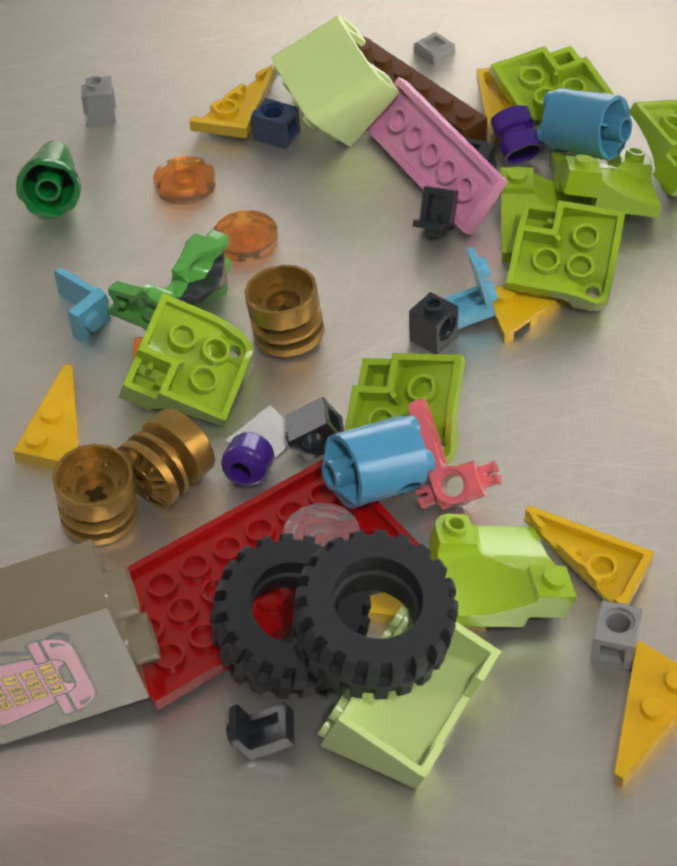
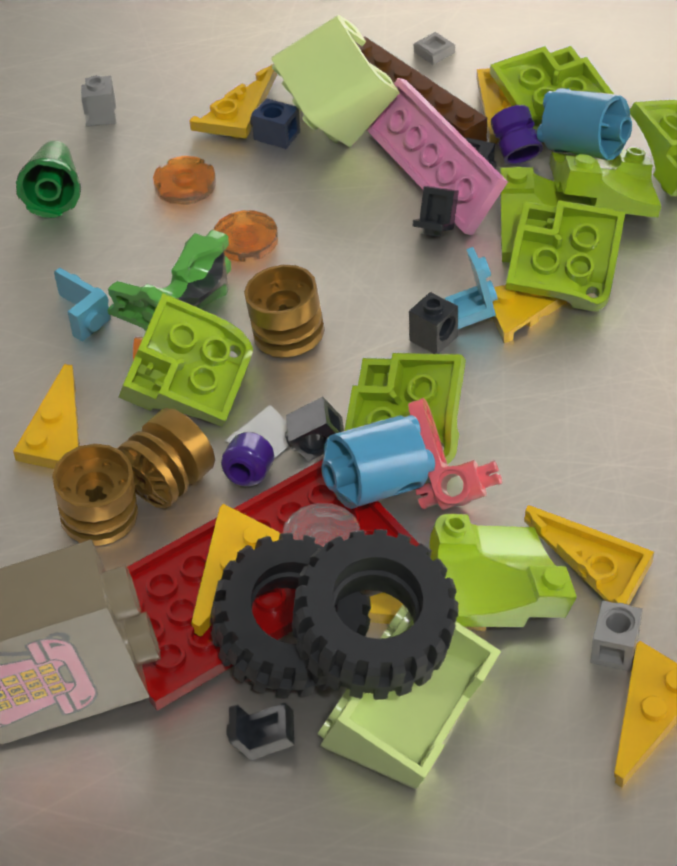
none -> yellow wing [191,504,280,636]

